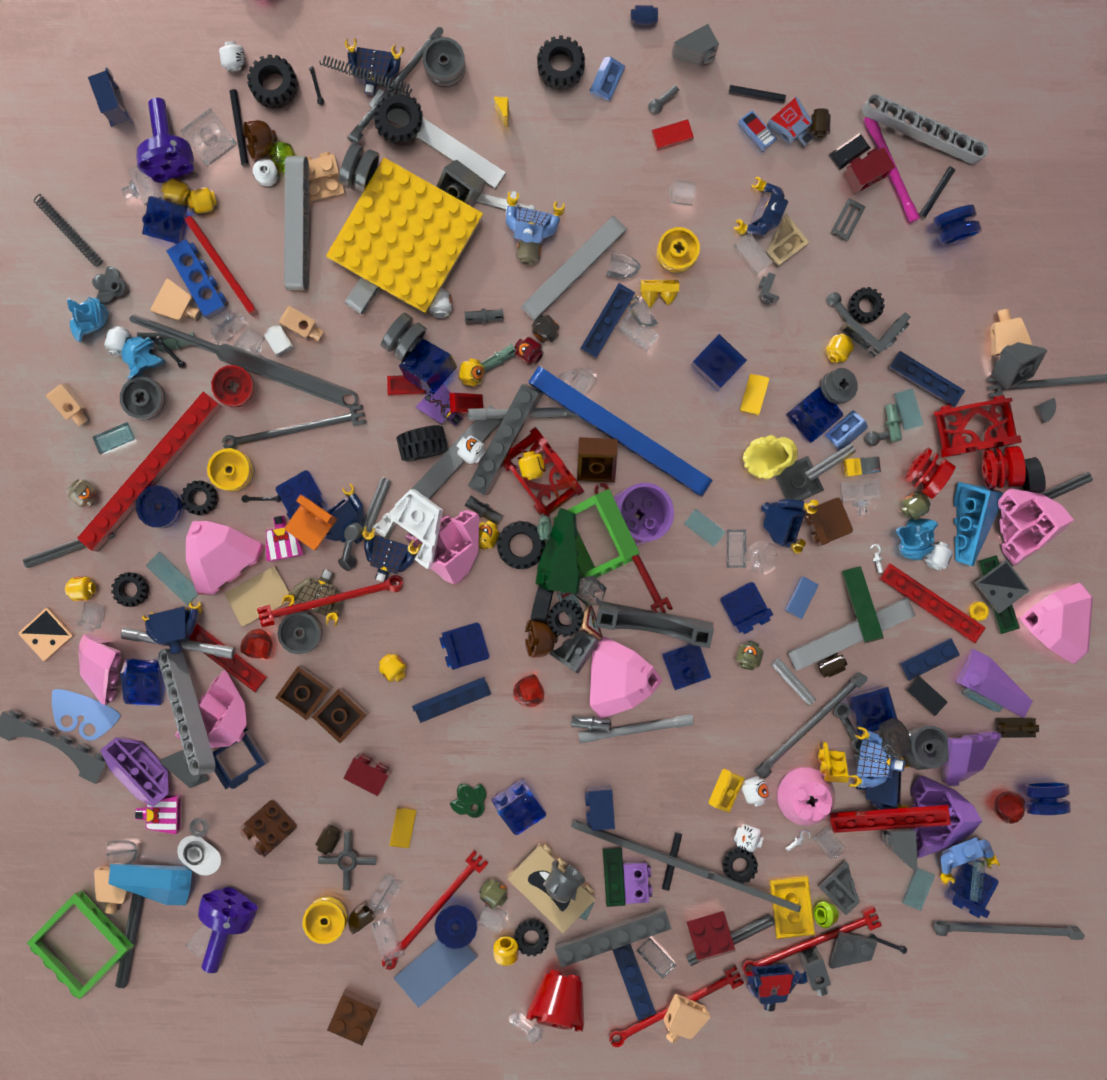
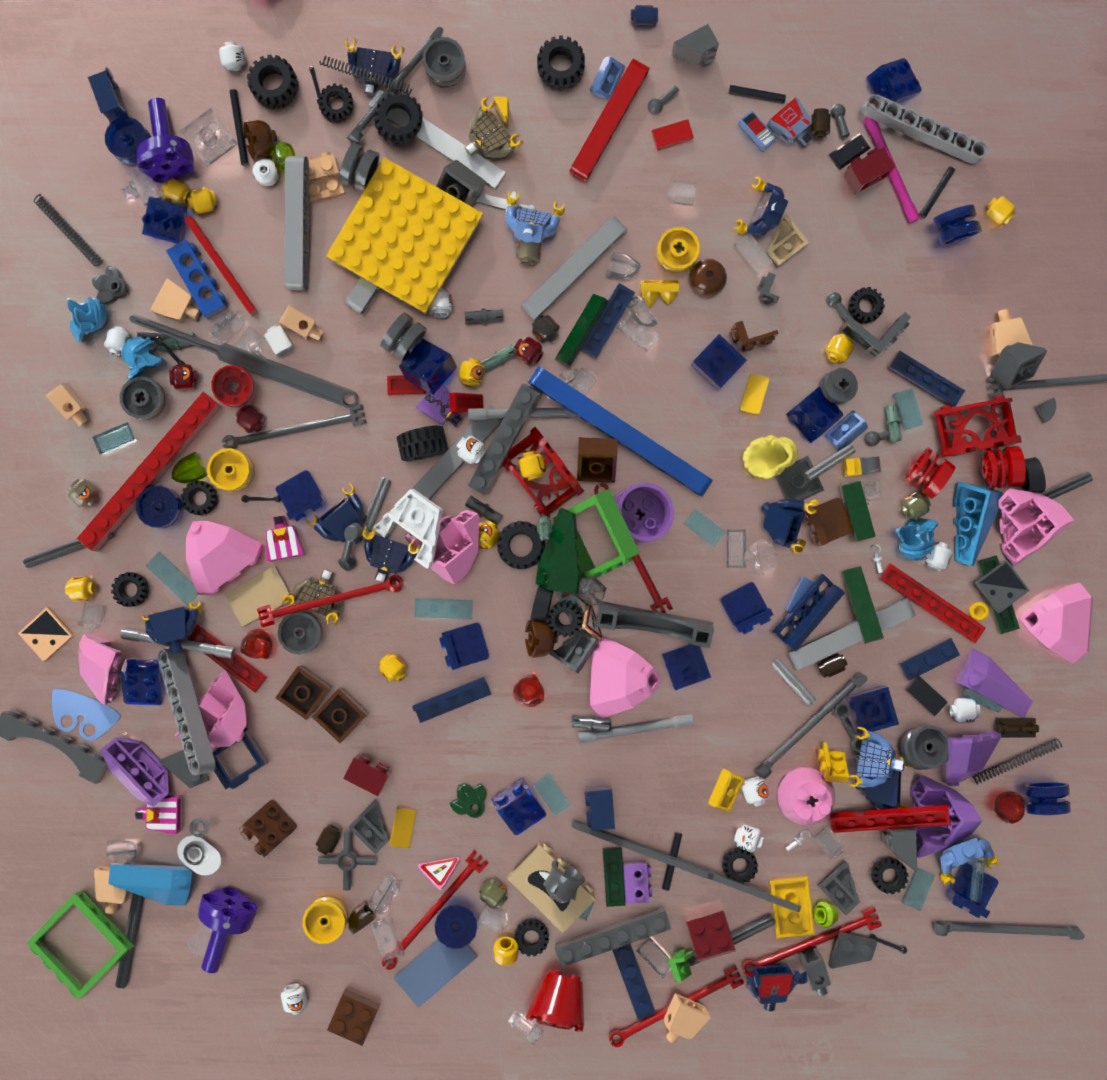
orange bracket [284,494,337,550] -> none
olive head [736,641,764,671] -> none
dark grey tile [830,198,866,241] -> none
clear smoke tile [879,718,911,758] -> none
none -> clear blue wheel [105,117,152,166]
none -> dark red head [169,364,198,390]
none -> clear neon green brick [172,452,208,483]
none -> dark red head [236,405,265,433]
none -> white head [280,984,308,1015]
none -> black tyre [318,83,353,122]
none -> dark grey wing [348,800,390,854]
none -> clear light blue tile [414,598,473,619]
none -> piece [418,857,460,890]
none -> dark tan torso [464,97,524,158]
none -> clear light blue tile [533,773,571,816]
none -> dark green tile [555,294,609,366]
none -> red beam [569,59,650,181]
none -> bright green bracket [668,950,694,982]
none -> reddish brown cylinder [689,258,727,297]
none -> reddish brown bracket [729,321,779,352]
none -> dark blue fence [773,574,845,651]
none -> dark grey bar [830,104,850,138]
none -> dark green tile [841,481,876,542]
none -> clear blue bracket [867,58,922,103]
none -> black tyre [871,857,909,894]
none -> white head [950,698,980,723]
none -> dark grey piece [972,738,1063,785]
none -> yellow head [987,196,1016,225]

